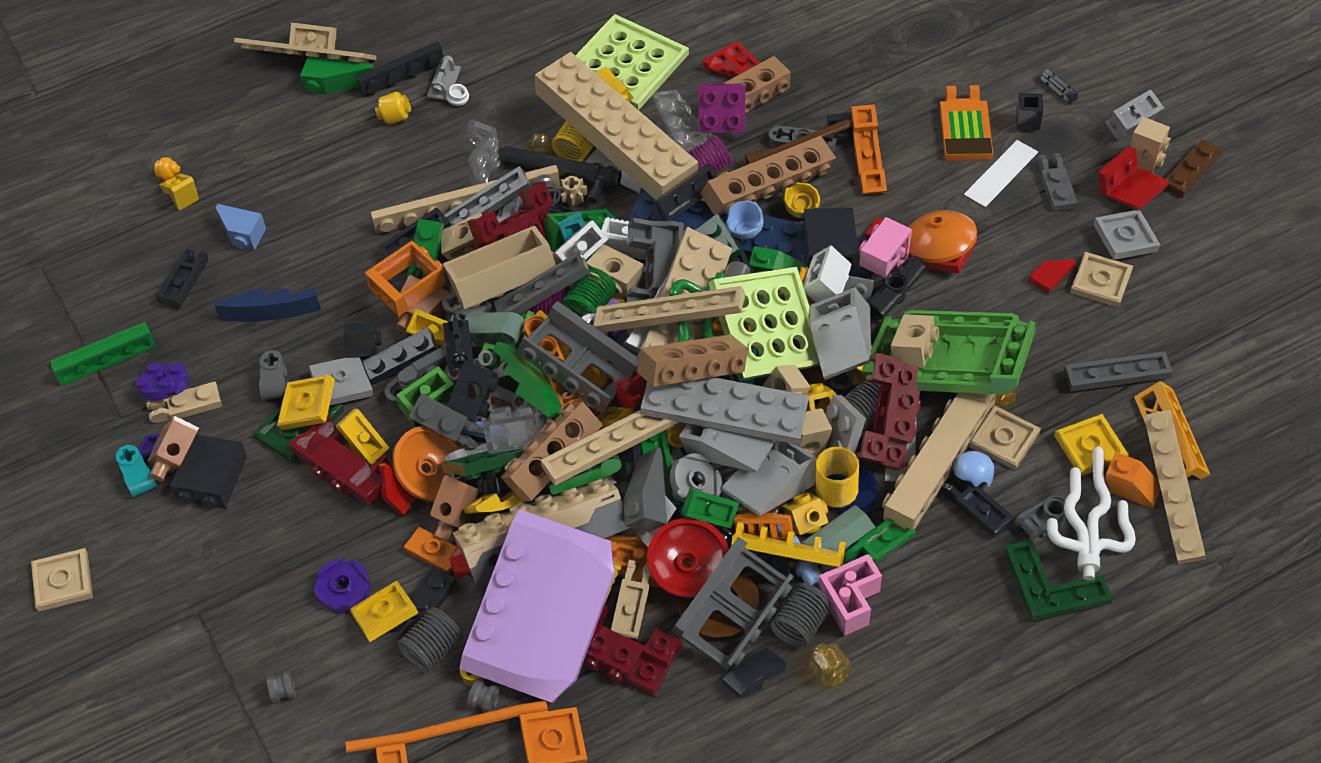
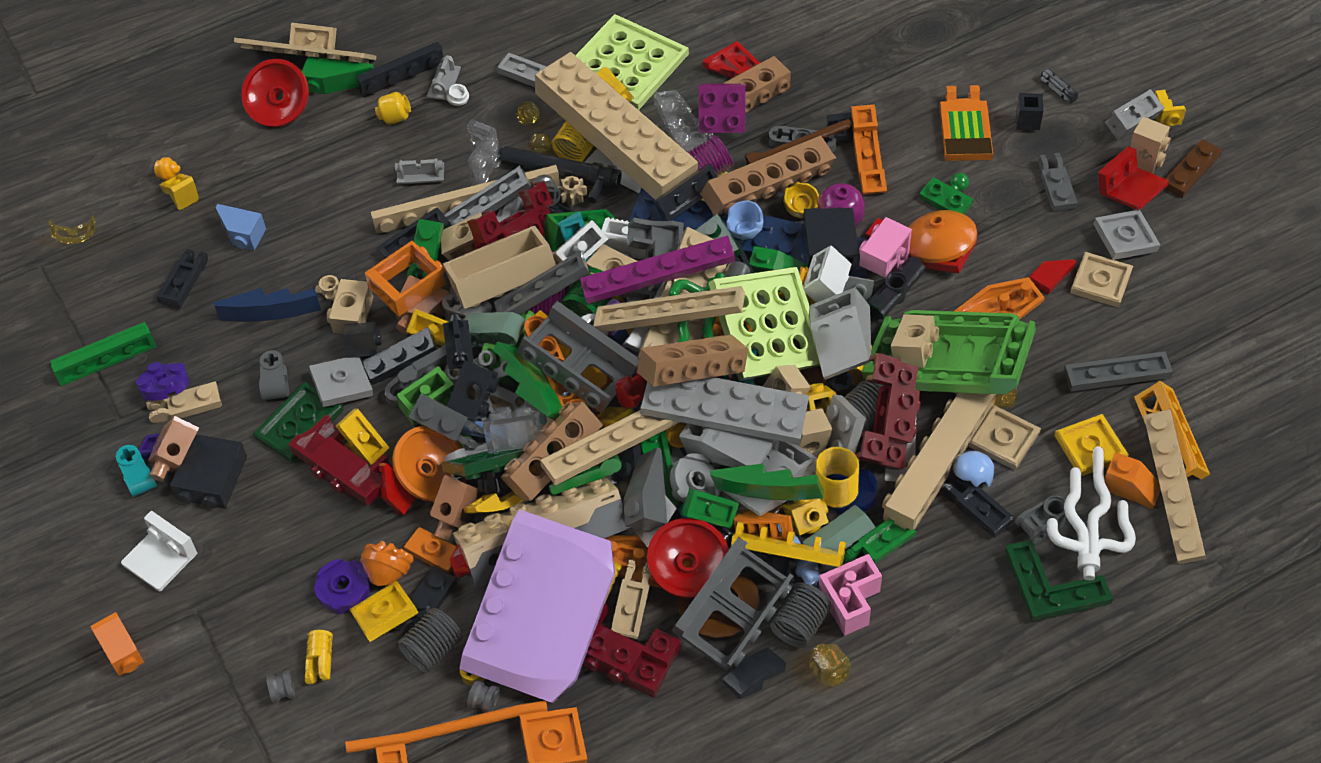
tan tile [31,548,93,612] -> none
yellow plate [277,375,335,430] -> none
white sticker [964,140,1038,207] -> none
none -> clear yellow helmet [49,216,95,244]
none -> orange slope [90,612,144,677]
none -> white bracket [121,511,198,591]
none -> red dish [241,59,309,127]
none -> yellow hinge [305,630,333,684]
none -> tan plate [315,275,340,300]
none -> tan brick [327,279,373,334]
none -> orange hair [360,541,413,586]
none -> light grey hinge [395,158,444,184]
none -> light grey hinge [497,53,546,87]
none -> clear yellow plate [516,101,539,124]
none -> magenta plate [580,235,736,304]
none -> green slope [710,463,824,501]
none -> magenta cylinder [818,183,865,227]
none -> green plate [919,173,973,215]
none -> orange piece [954,277,1044,320]
none -> yellow bracket [1155,90,1186,126]

